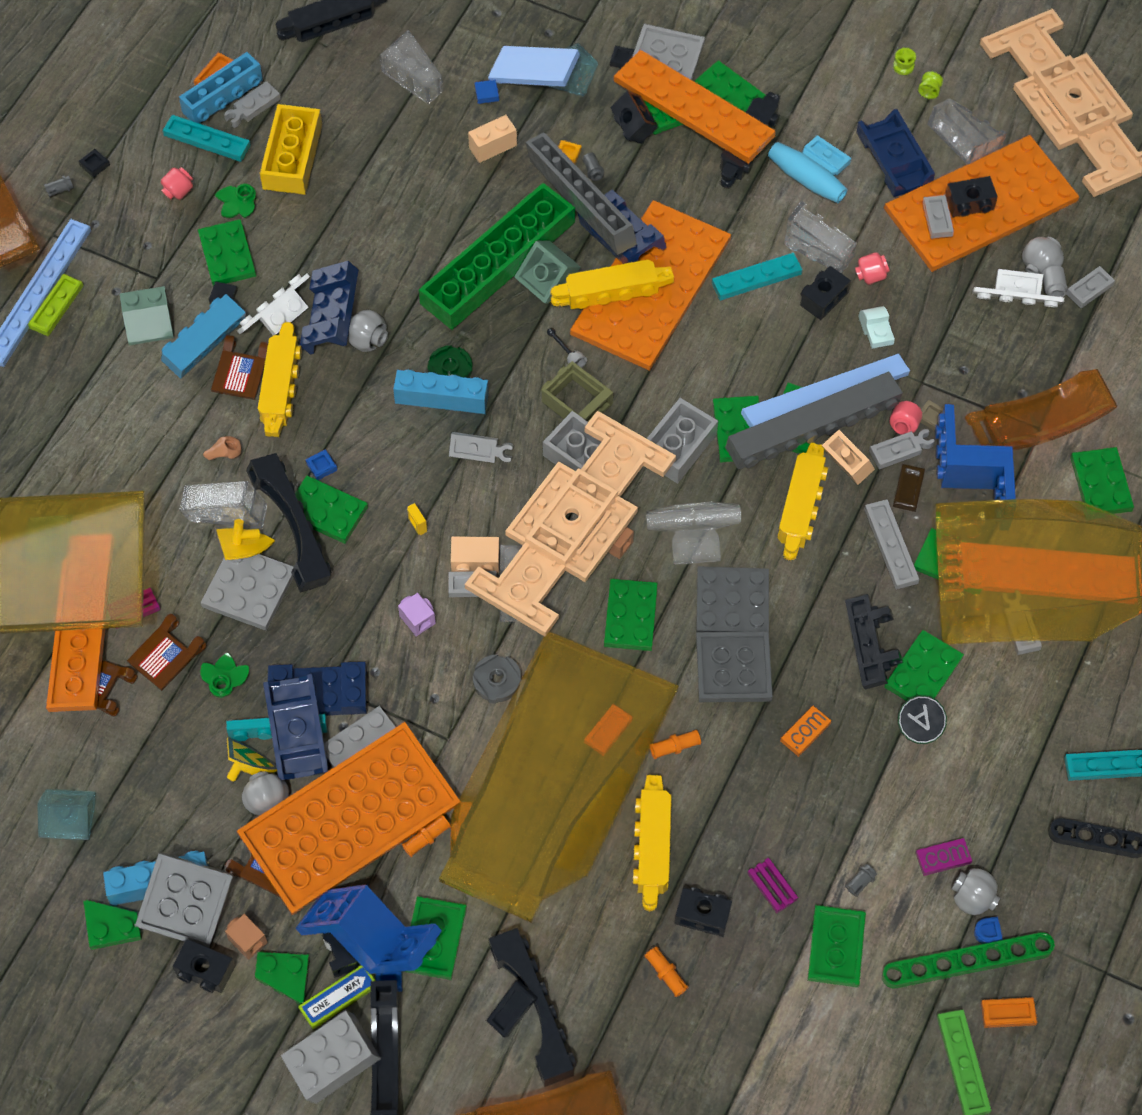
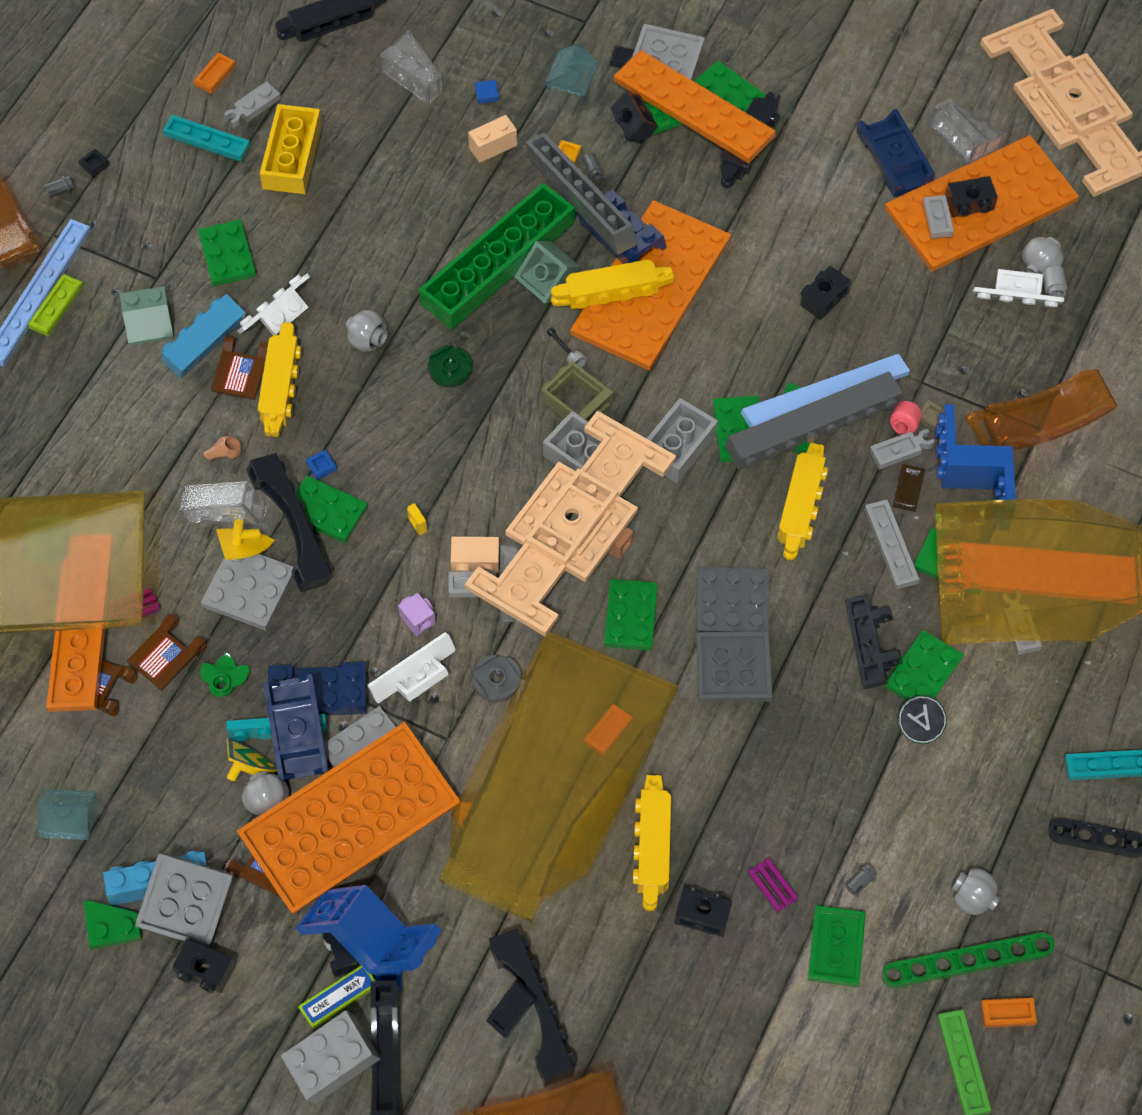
coral head [161,167,193,200] -> none
dark azure brick [179,52,263,123] -> none
black tile [209,281,237,304] -> none
green plate [215,184,256,218] -> none
nougat brick [225,914,267,960] -> none
green wing [255,952,310,1005] -> none
dark blue piece [300,261,359,355] -> none
dark azure brick [393,370,489,414] -> none
orange pin [402,815,451,857] -> none
green tile [403,896,467,980] -> none
light grey plate [449,432,514,463] -> none
light blue tile [488,46,580,86] -> none
orange pin [644,946,689,997] -> none
clear plate [646,502,741,565] -> none
orange pin [650,730,701,759] -> none
teal plate [712,252,803,301] -> none
medium azure plate [768,135,851,203] -> none
orange tile [780,706,831,757] -> none
clear wedge [784,201,857,273] -> none
light nougat brick [822,430,875,485] -> none
coral head [855,252,889,285] -> none
light aqua brick [858,306,895,349] -> none
lime wheel [893,48,916,75] -> none
magenta tile [915,838,972,876] -> none
lime wheel [918,72,943,99] -> none
blue tile [974,917,1003,944] -> none
light grey plate [1066,266,1115,308] -> none
green plate [1070,447,1134,517] -> none
none -> white bracket [368,632,455,703]

